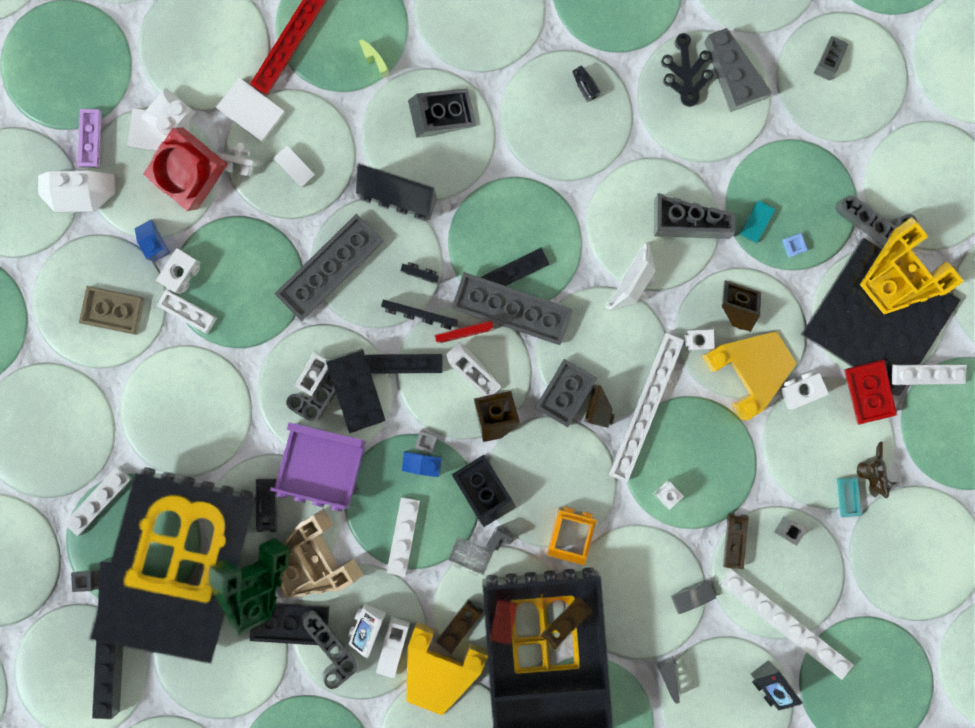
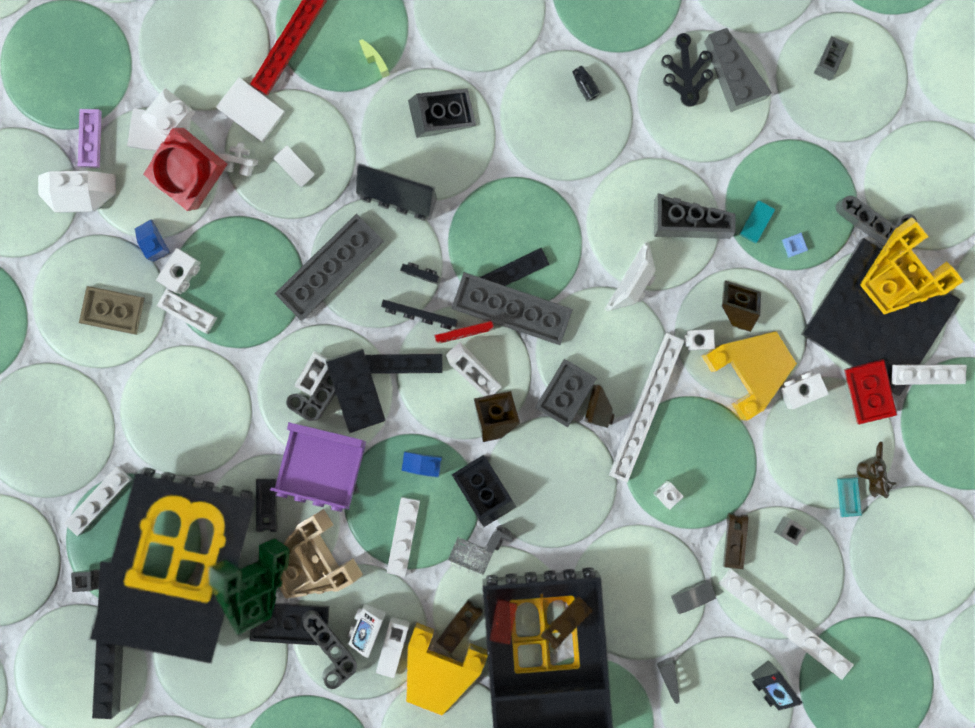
light grey tile [414,430,439,454] -> none
window [547,506,597,566] -> none

